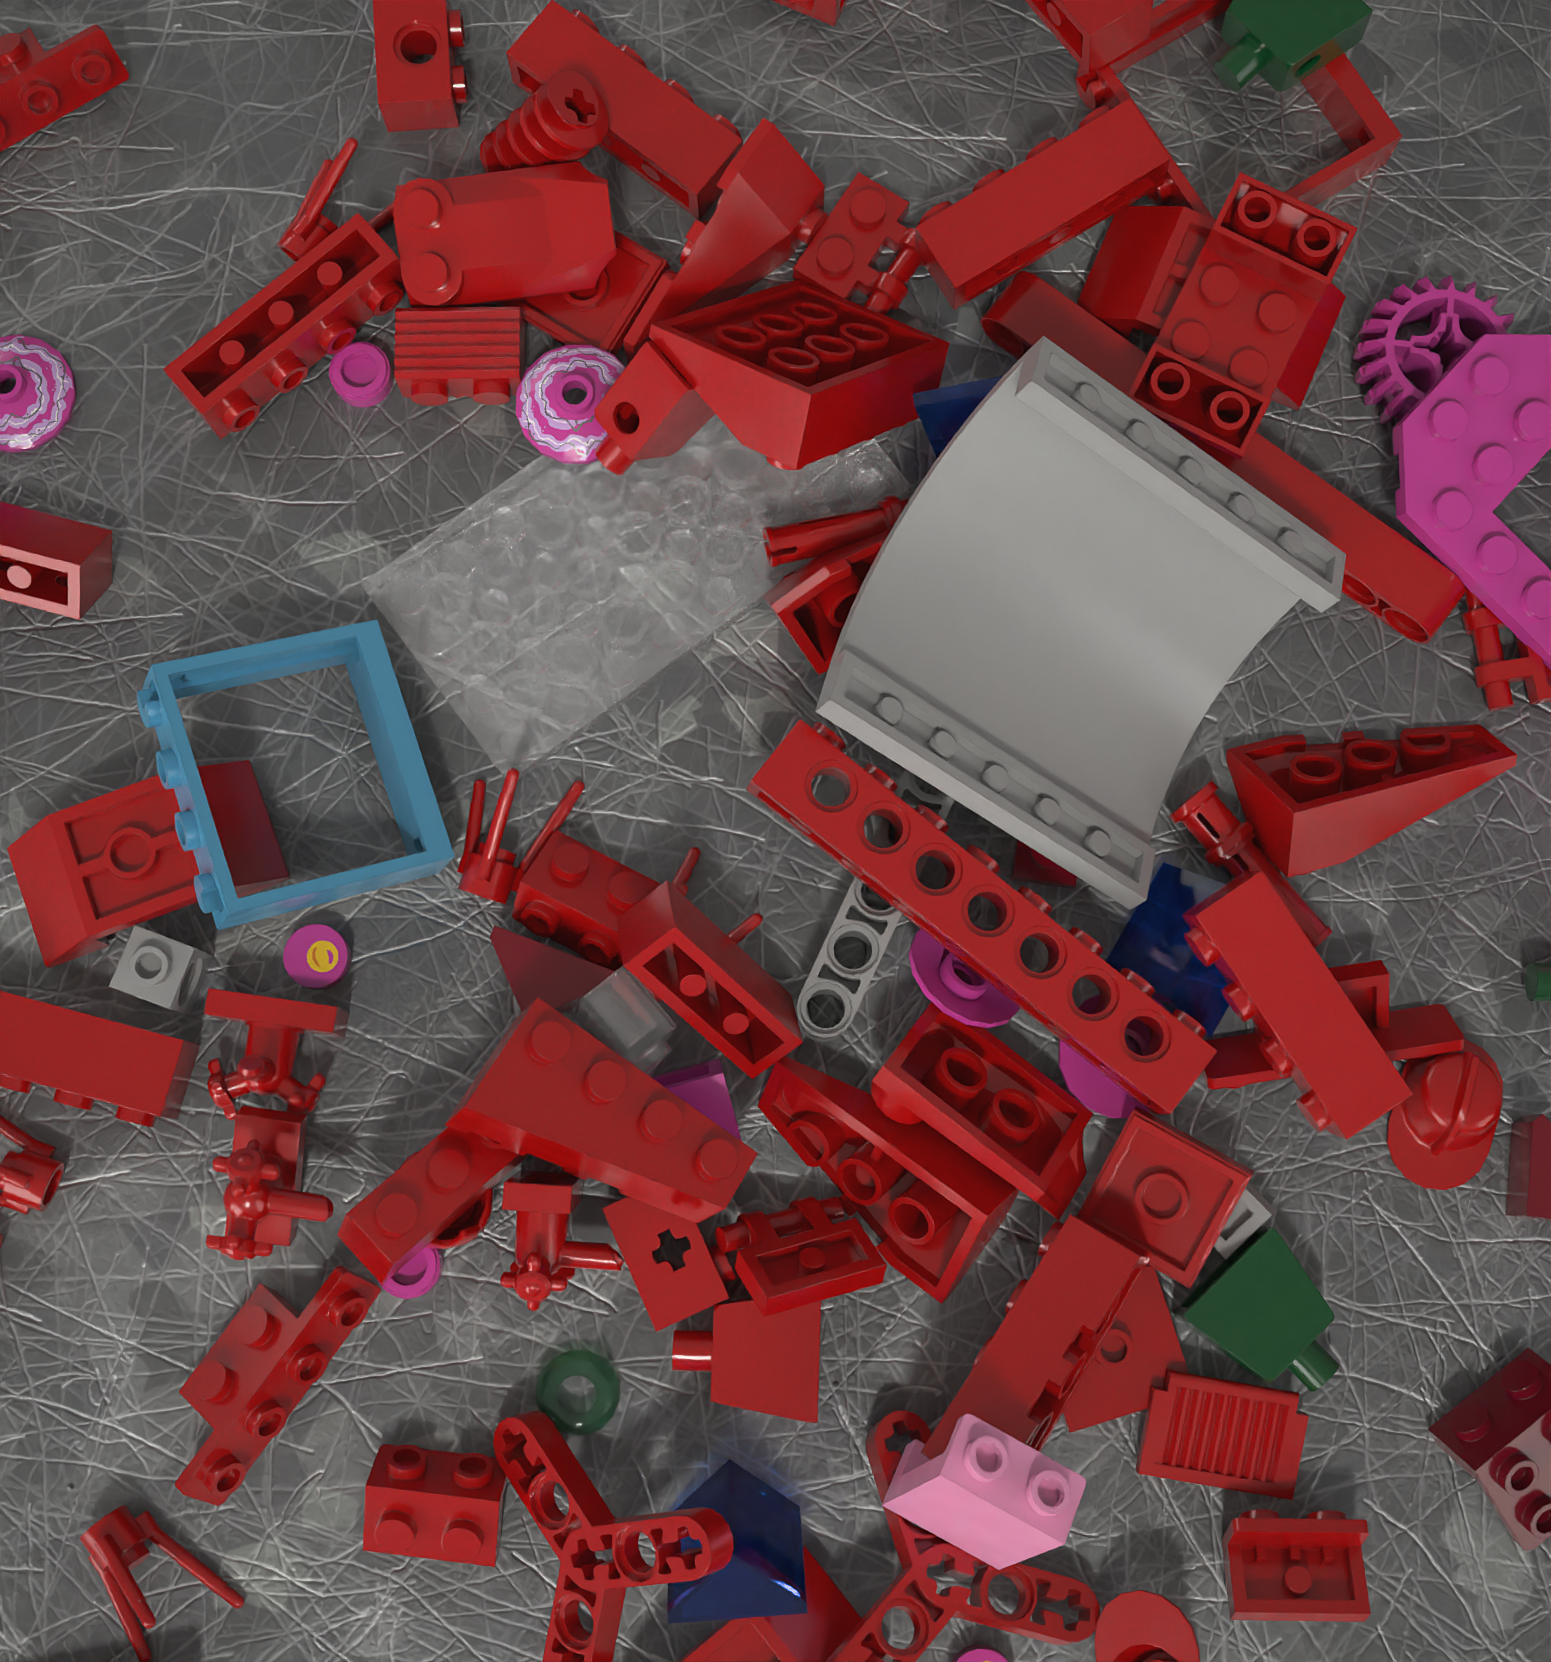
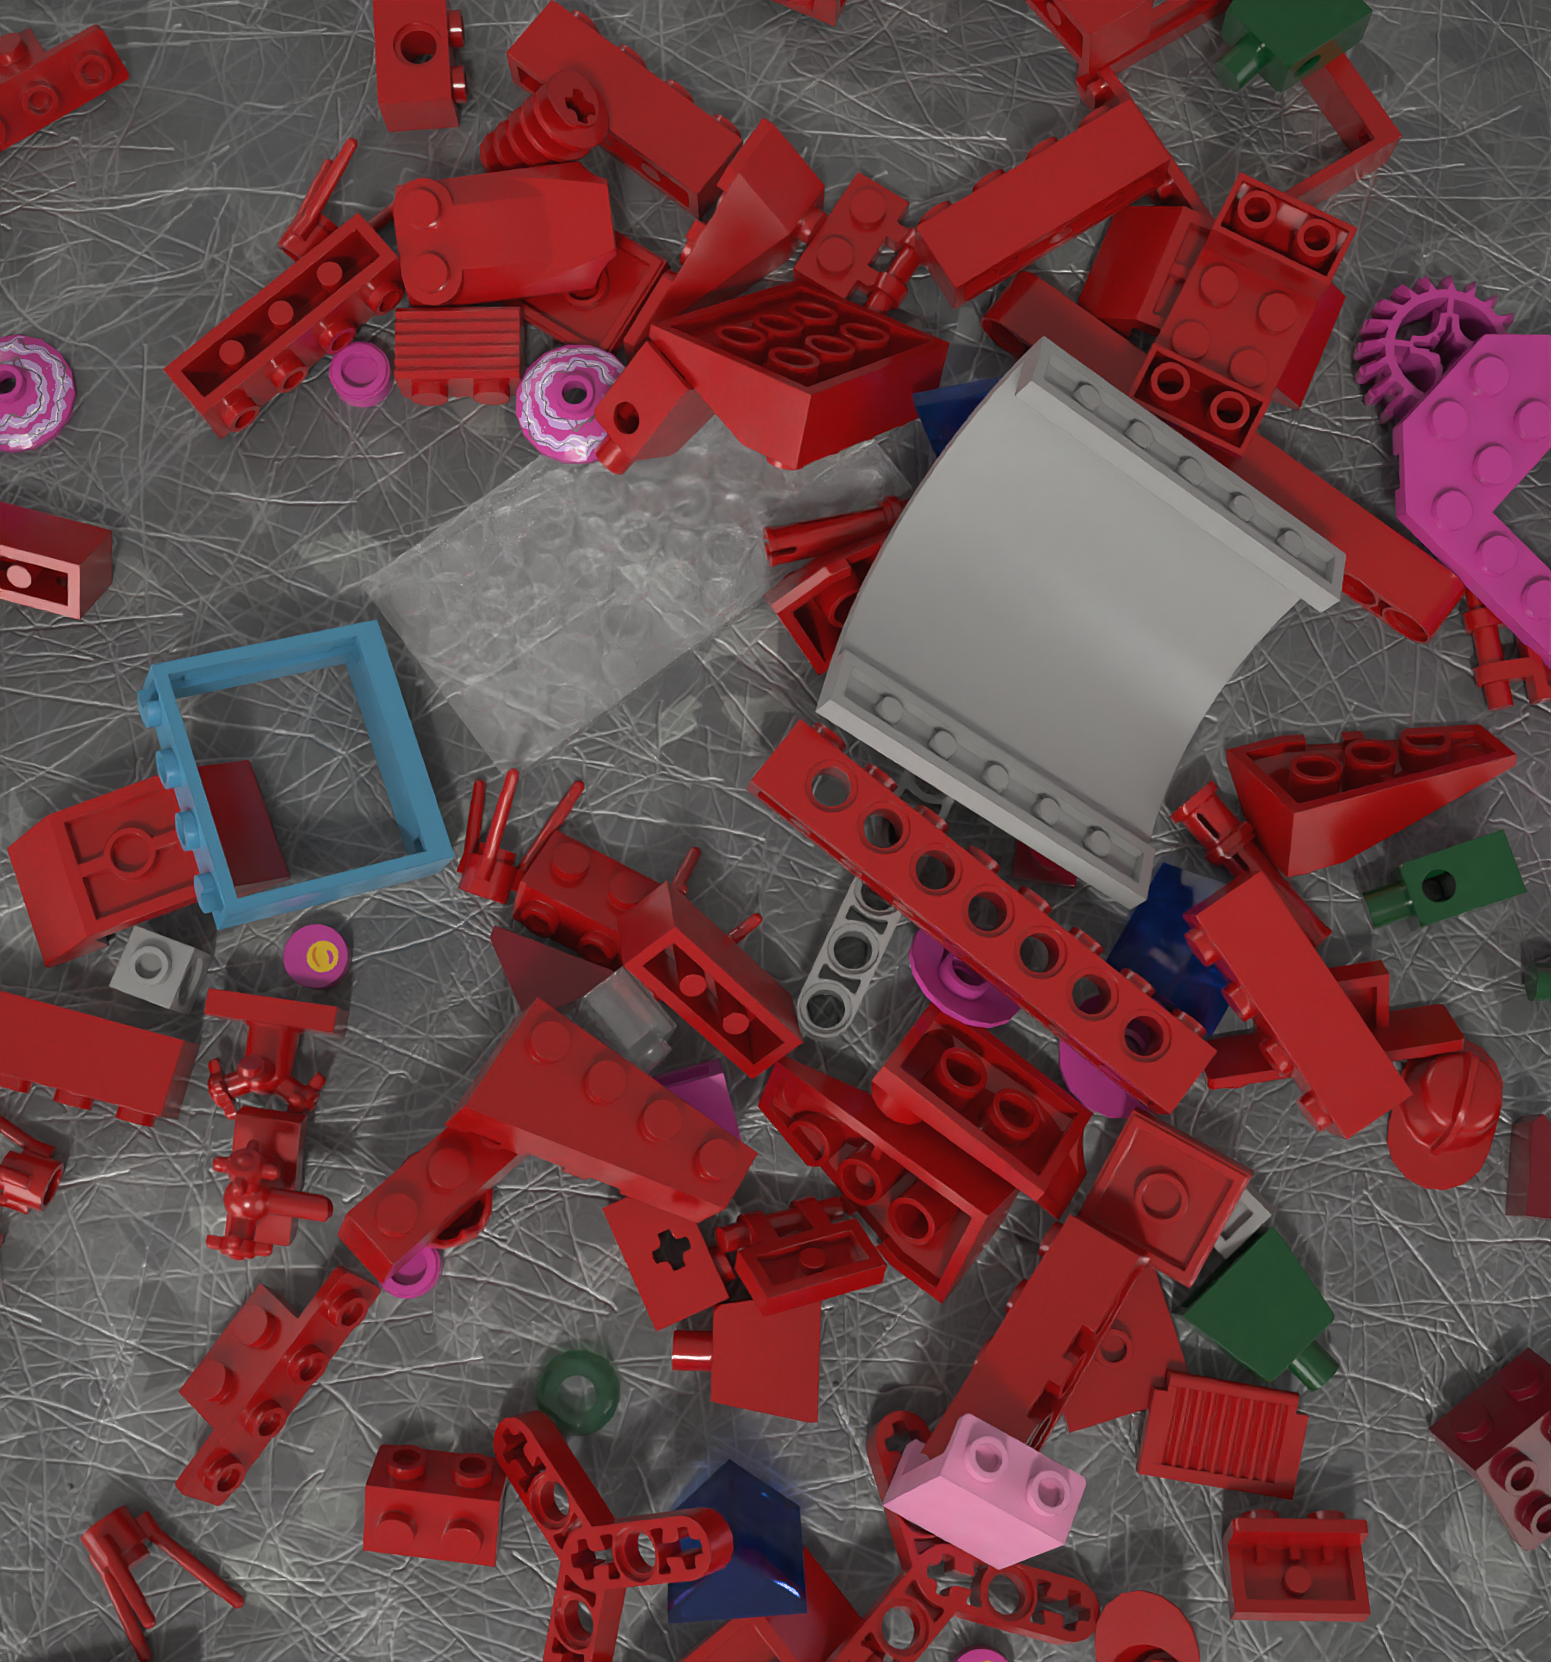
red piece [500,1170,625,1311] -> none
none -> dark green torso [1360,829,1527,932]

